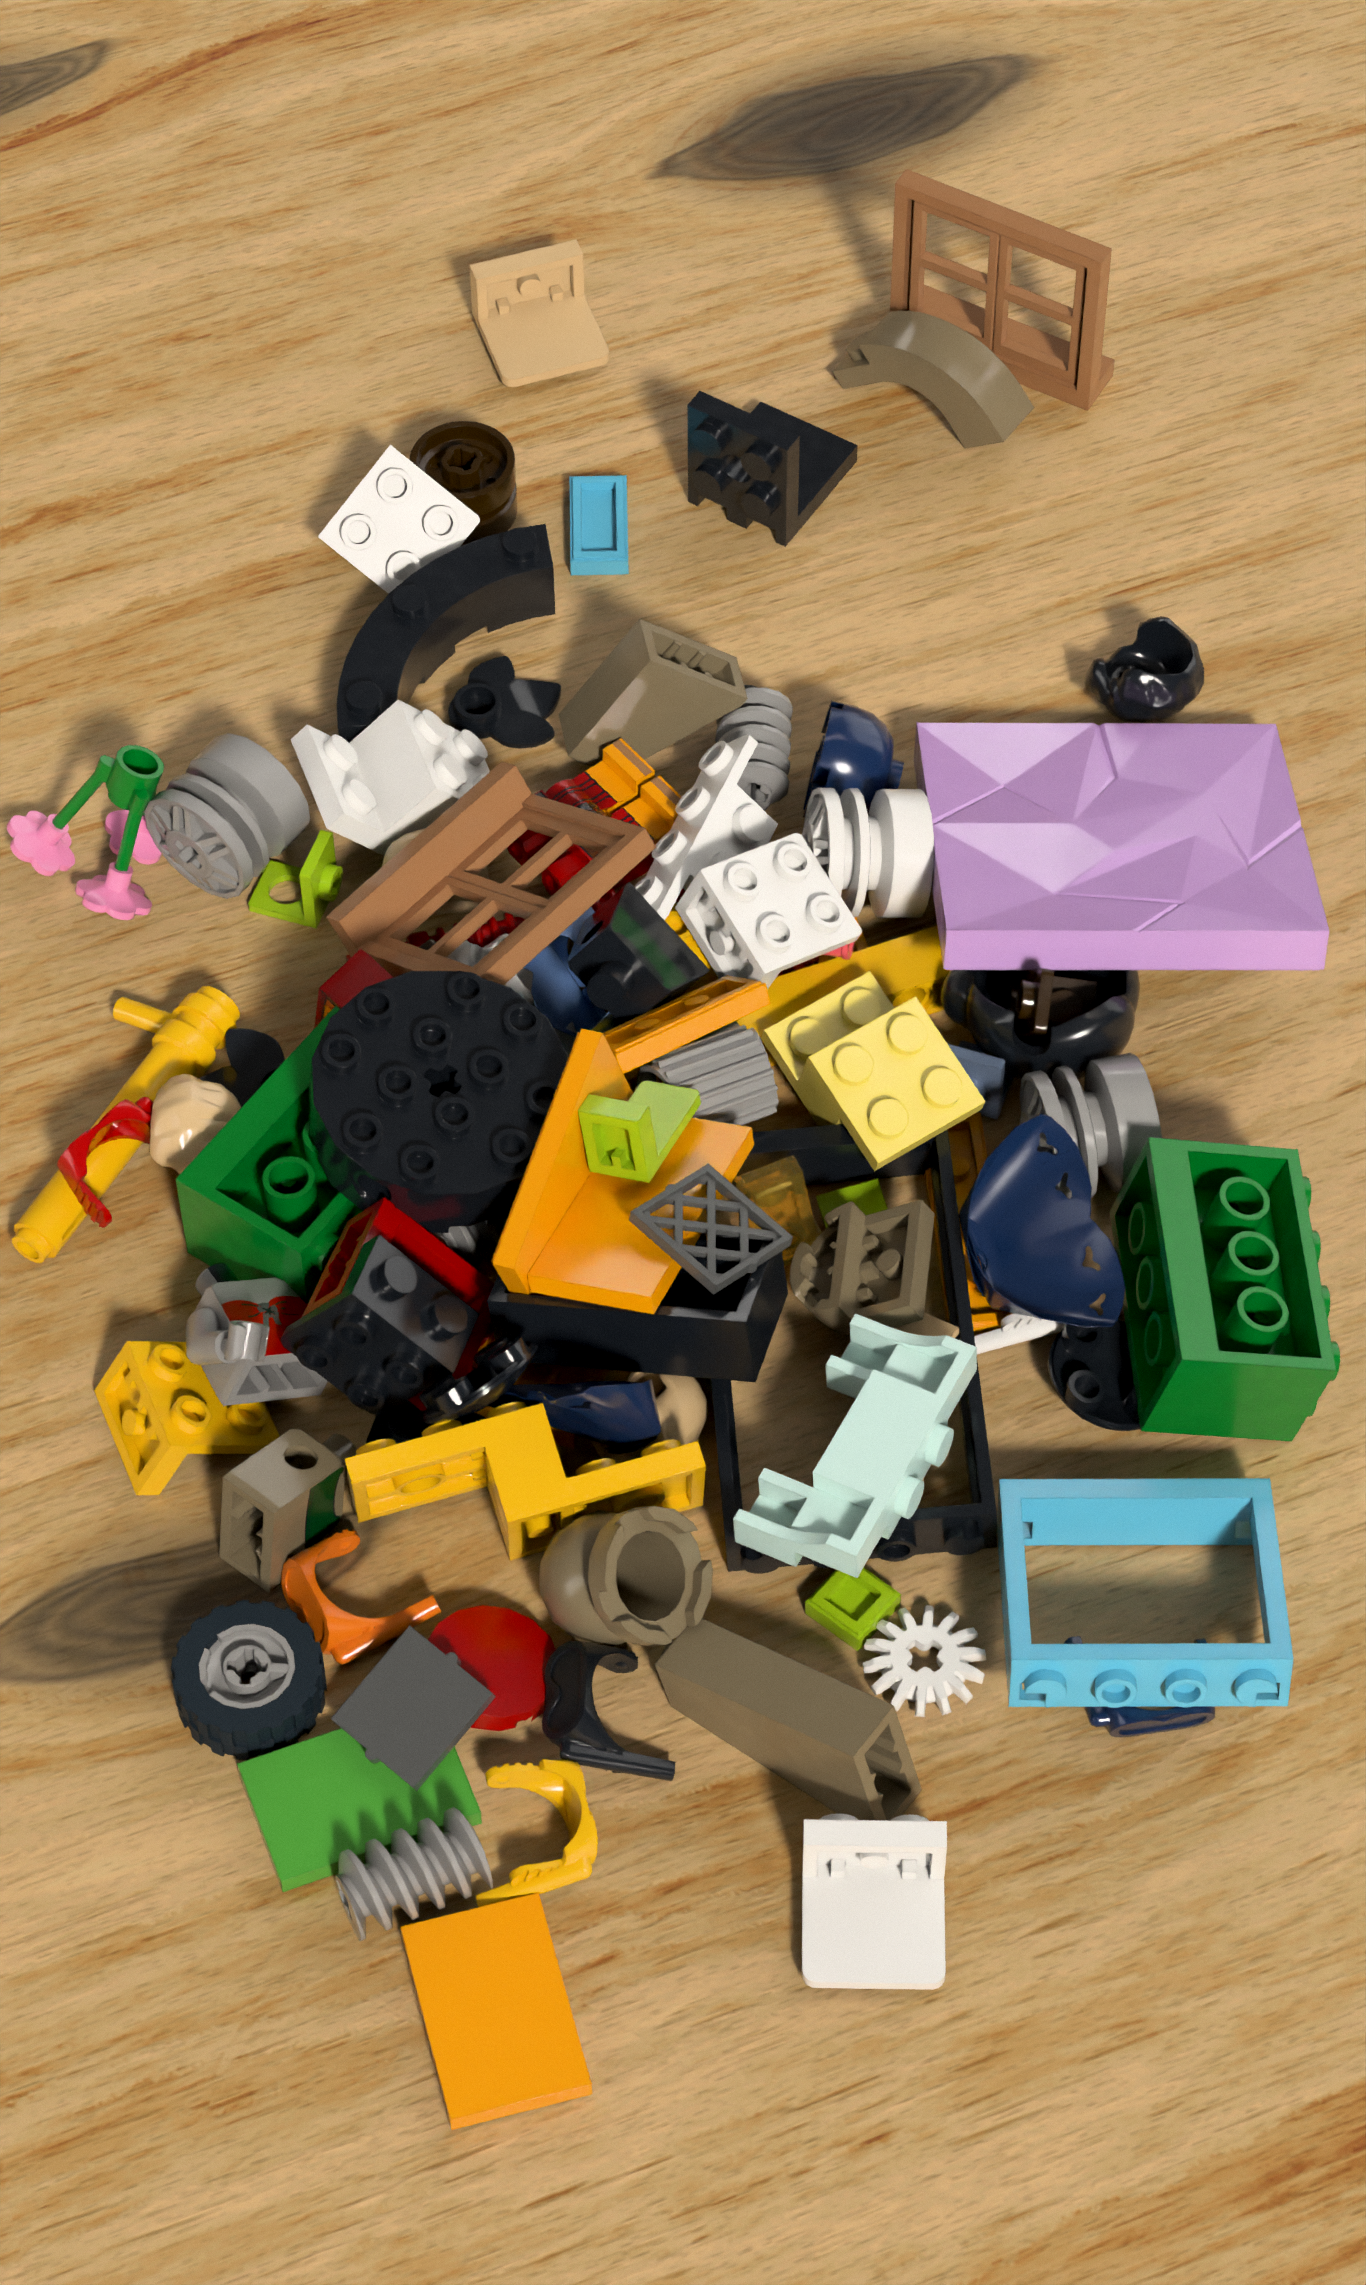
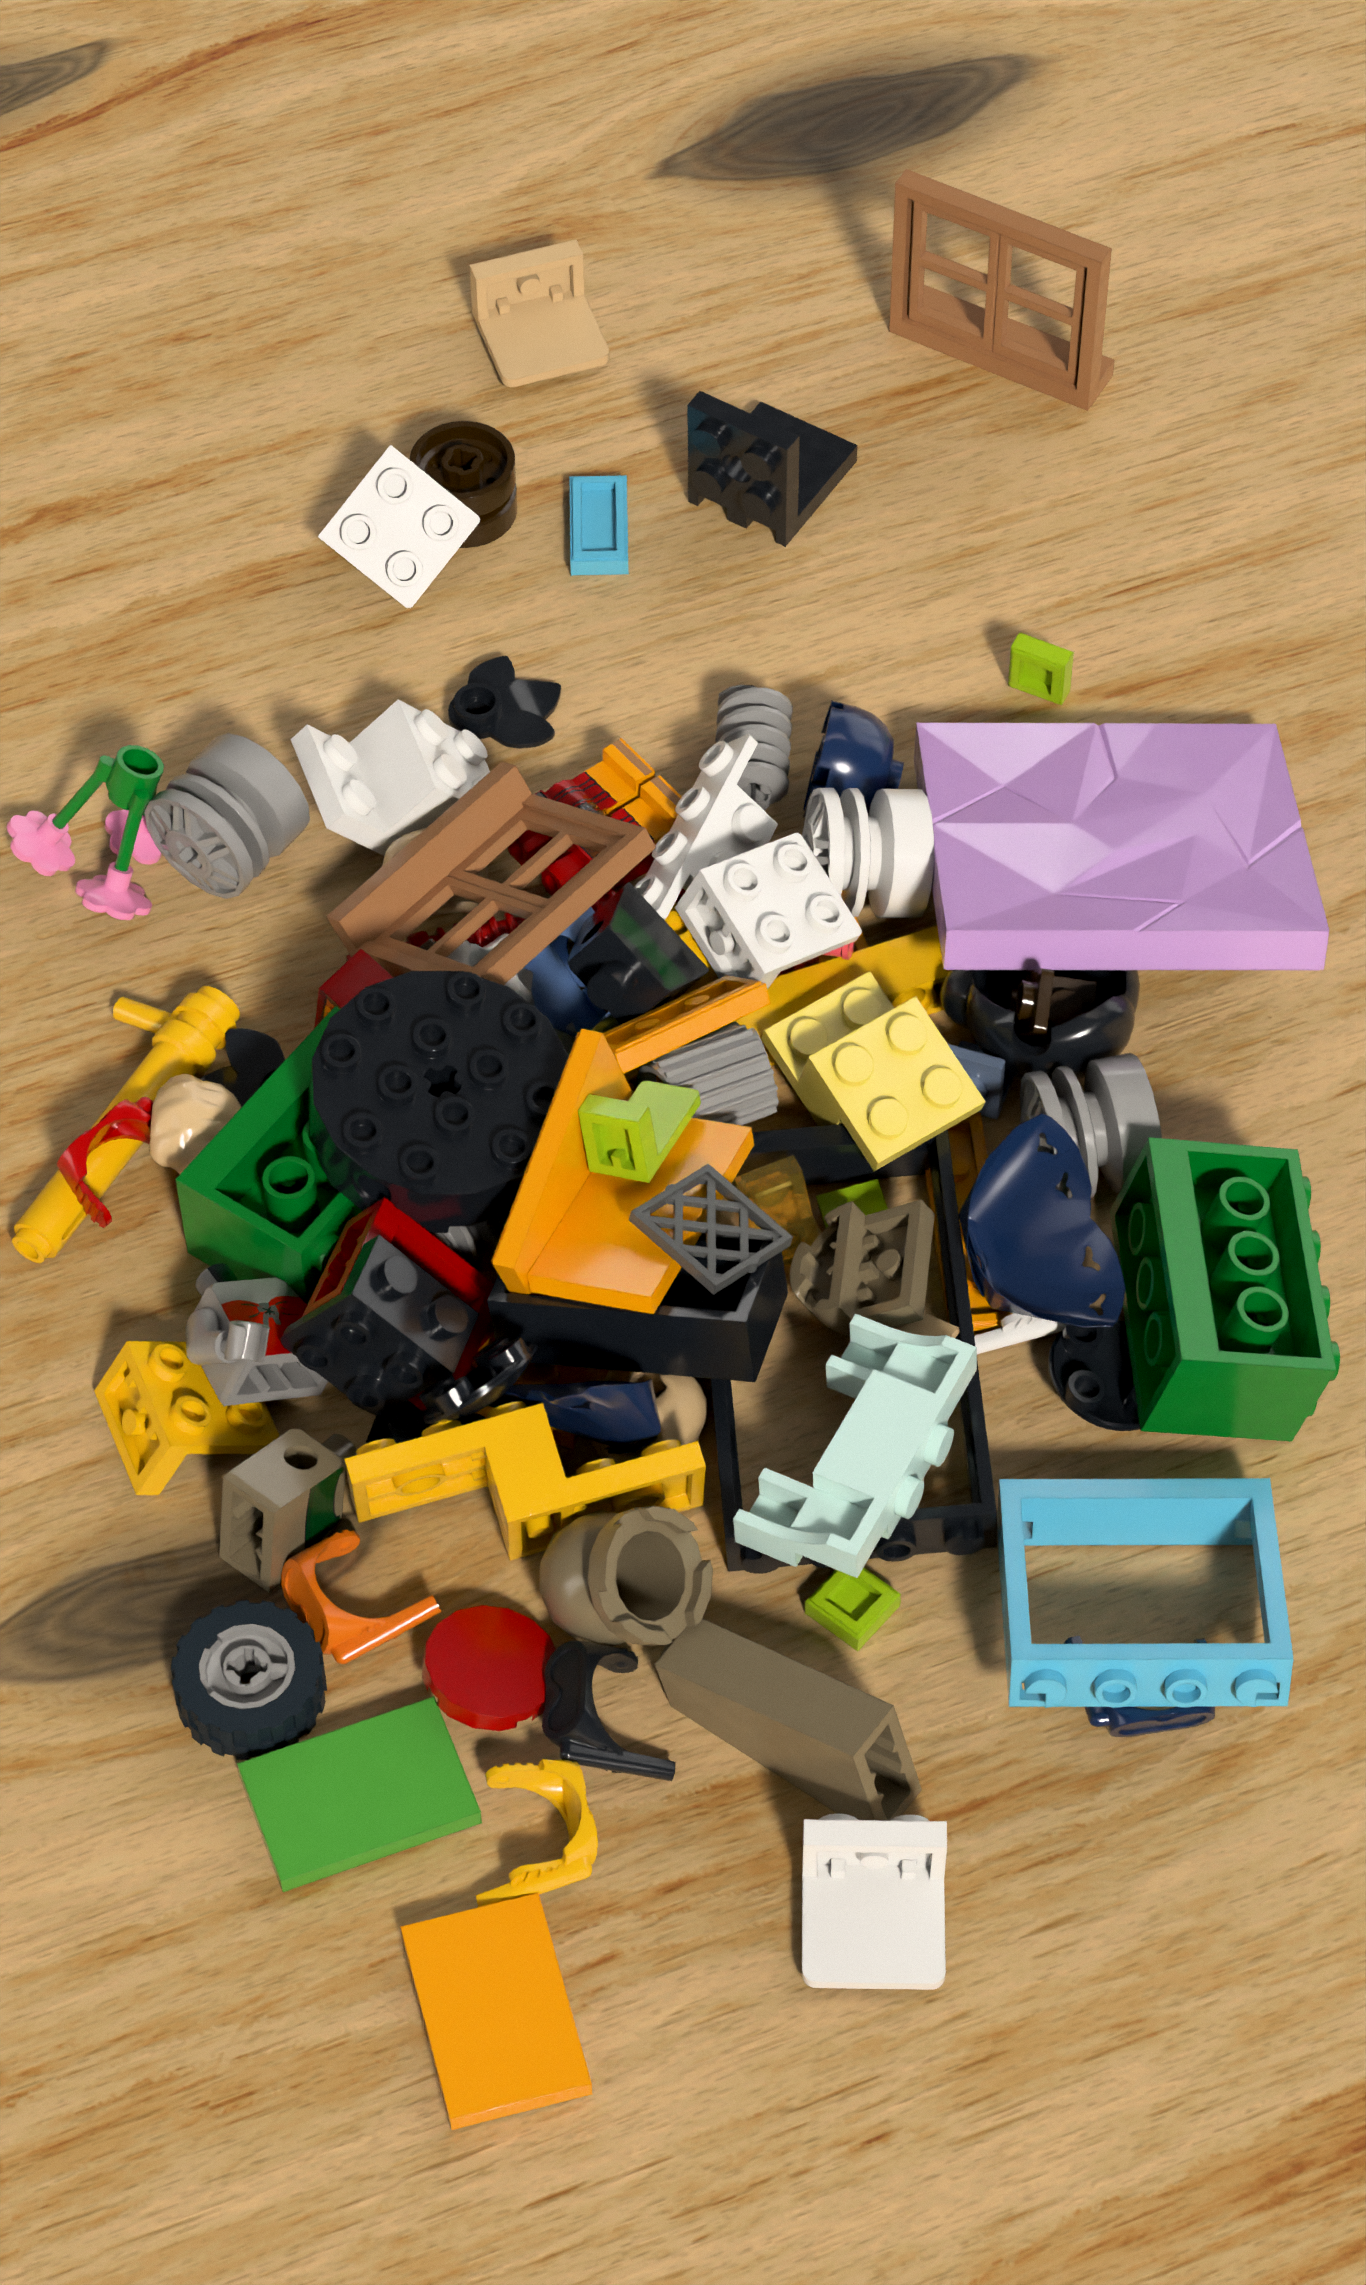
lime bracket [248,830,343,929] -> none
dark grey piece [331,1625,496,1791] -> none
light grey piece [335,1807,493,1941] -> none
black brick [336,524,555,743] -> none
dark tan slope [559,619,748,766] -> none
dark tan arch [832,311,1034,448] -> none
white gear [863,1605,986,1717] -> none
black hair [1084,616,1204,723] -> none
none -> lime tile [1008,632,1074,705]

